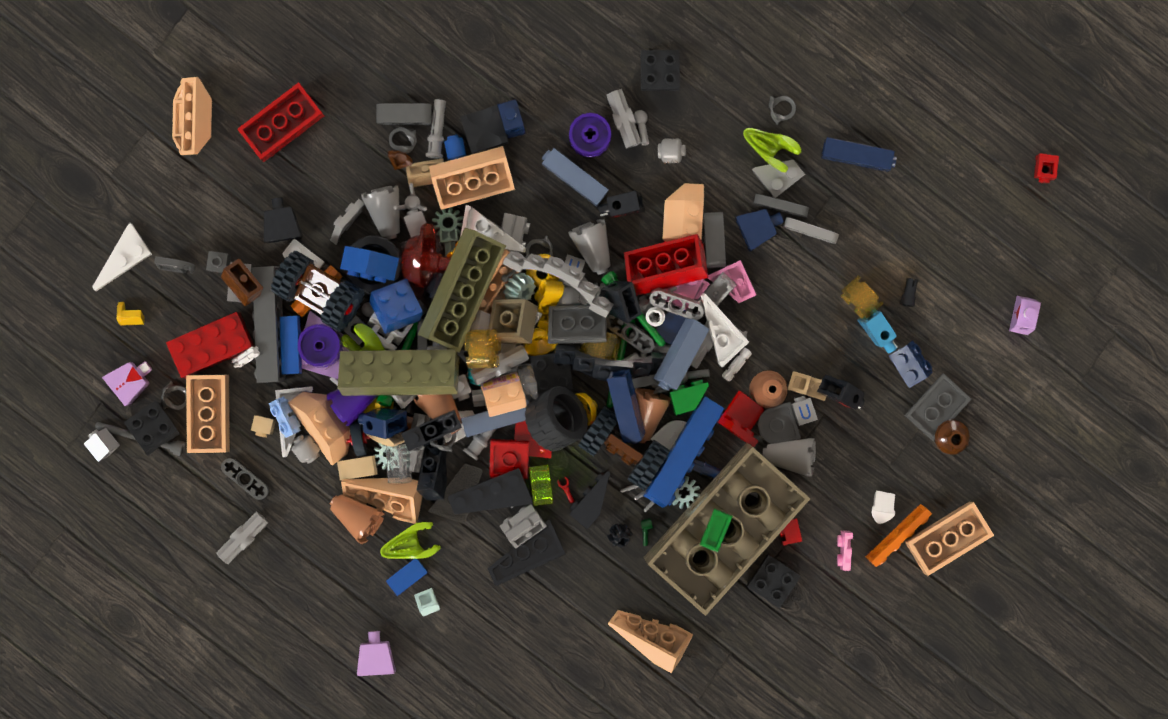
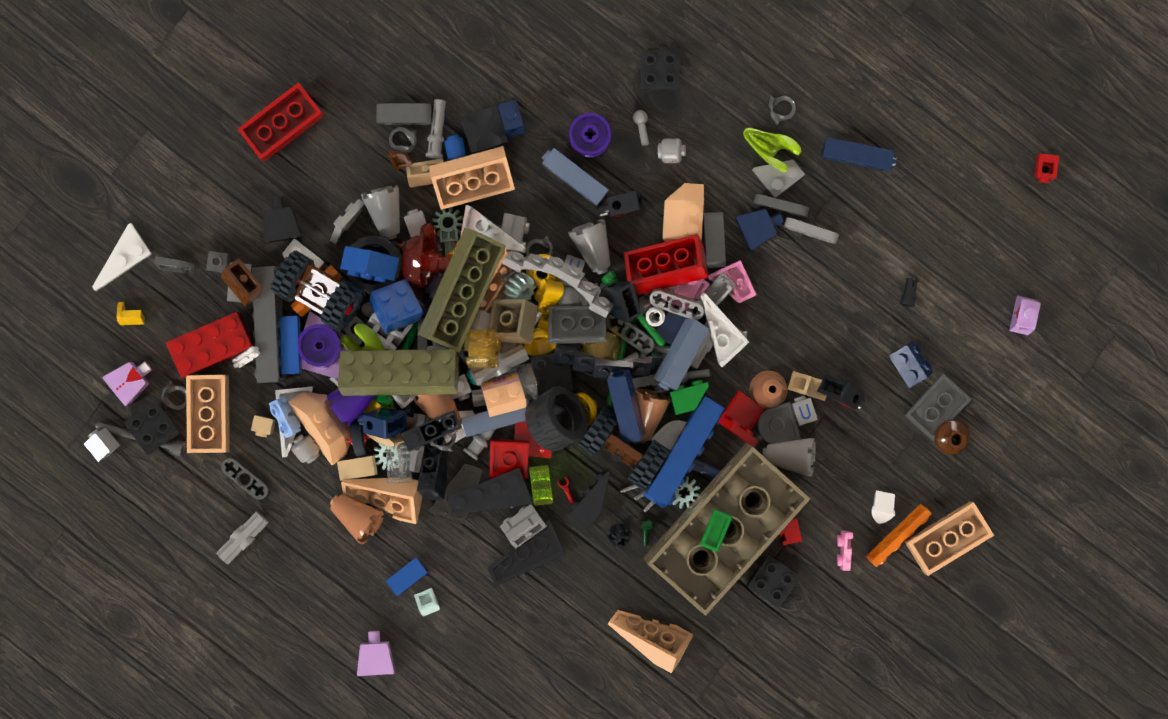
light nougat wedge [172,77,212,155] -> none
lime animal [380,522,441,559] -> none
light grey plant [394,183,427,211] -> none
light grey piece [607,89,641,149] -> none
white axle [722,348,752,381] -> none
clear yellow brick [841,275,884,319] -> none
dark azure torso [858,309,897,353] -> none

